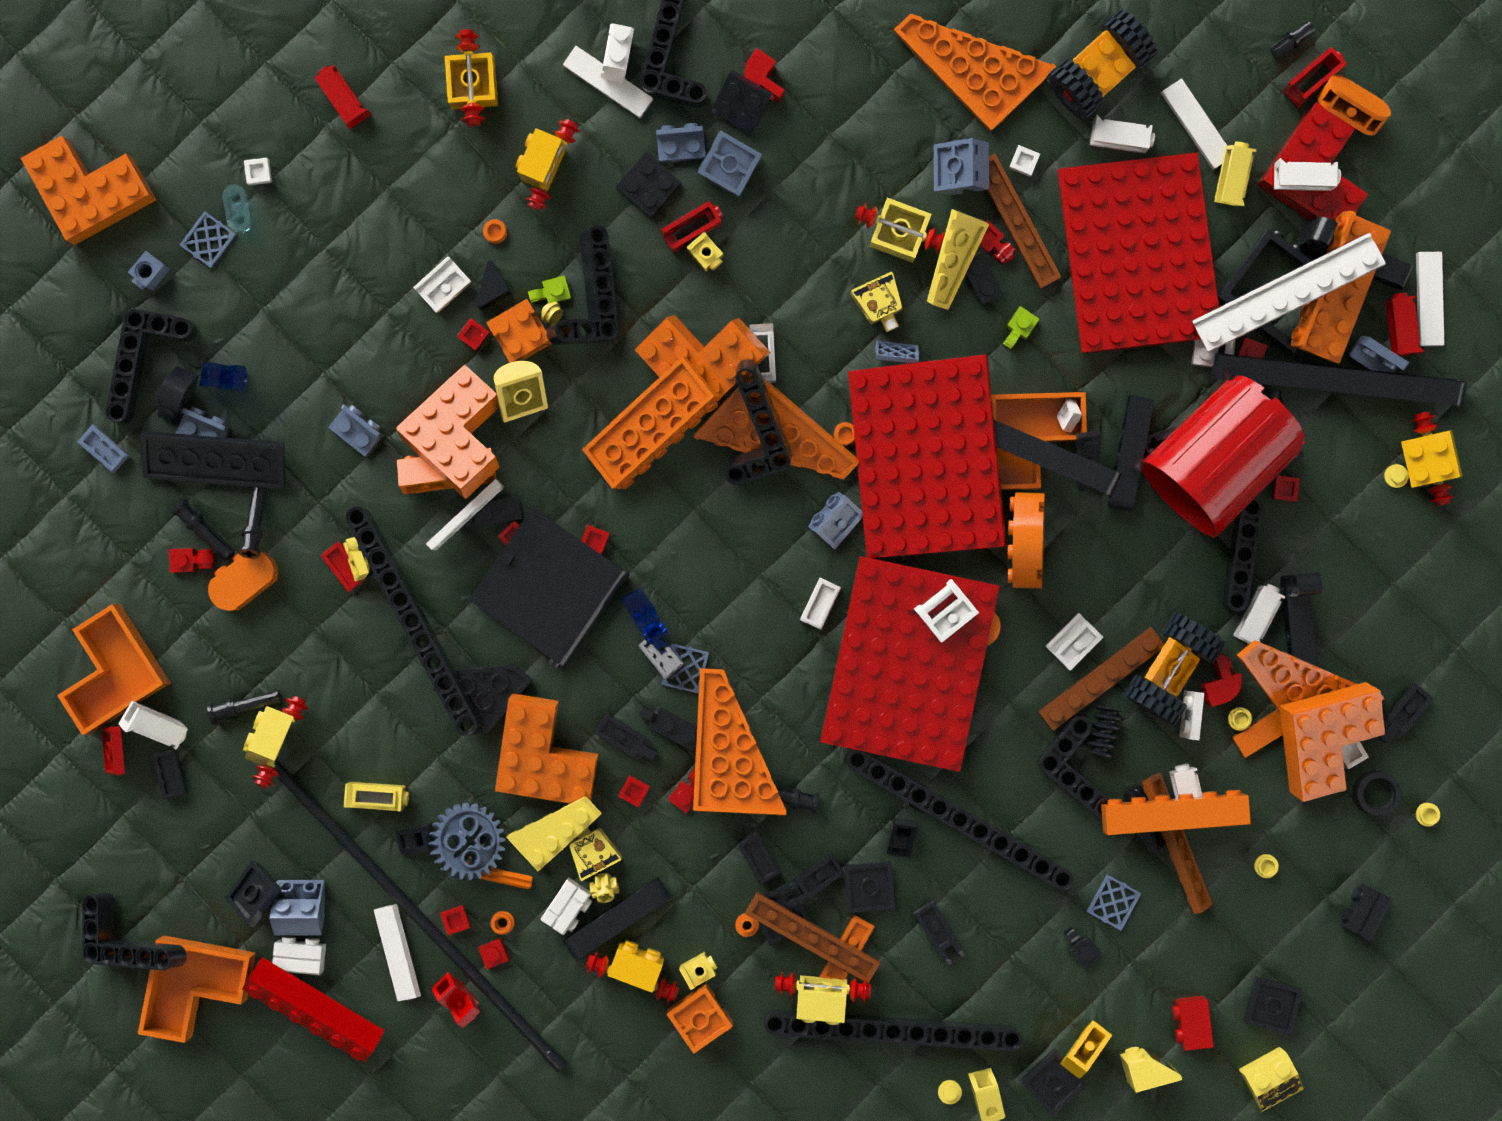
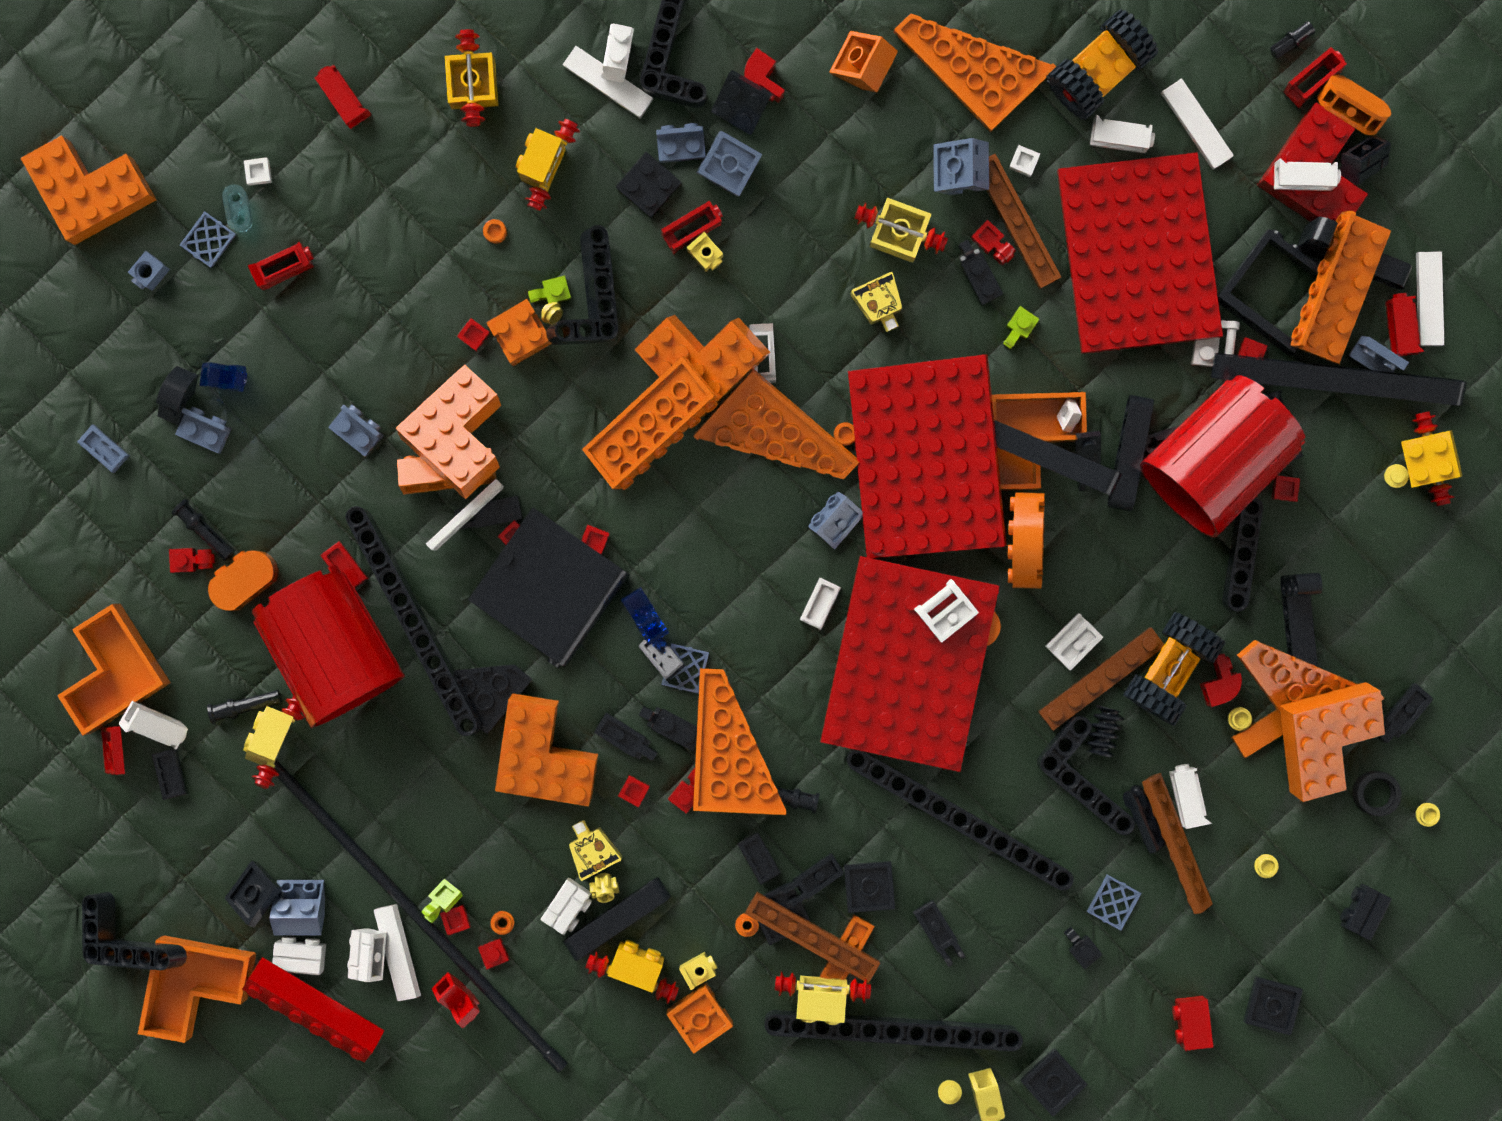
black beam [106,309,197,424] -> none
black plate [141,431,286,490] -> none
black pin [238,488,267,559] -> none
light yellow plate [343,537,370,582] -> none
light yellow window [344,782,409,811] -> none
black slope [395,823,435,854] -> none
white plate [413,256,472,314] -> none
sand blue gear [429,803,506,881] -> none
orange axle [467,862,533,889] -> none
black slope [475,260,512,310] -> none
light yellow brick [494,361,548,423] -> none
light yellow wing [506,796,602,871] -> none
black beam [725,359,791,485] -> none
sand blue window [875,341,920,363] -> none
black slope [887,817,918,857] -> none
light yellow wing [927,209,989,310] -> none
yellow brick [1060,1021,1112,1079] -> none
orange brick [1101,790,1251,835] -> none
light yellow slope [1120,1047,1182,1093] -> none
white plate [1179,690,1204,740] -> none
white plate [1192,233,1386,352] -> none
light yellow window [1214,142,1256,206] -> none
white window [1233,584,1285,644] -> none
light yellow slope [1238,1047,1303,1112] -> none
white plate [1342,742,1369,769] -> none
none -> red window [247,242,314,291]
none -> red container [252,565,405,728]
none -> white brick [347,928,387,982]
none -> lime plate [422,879,463,923]
none -> orange slope [829,31,898,93]
none -> black brick [1340,135,1391,185]

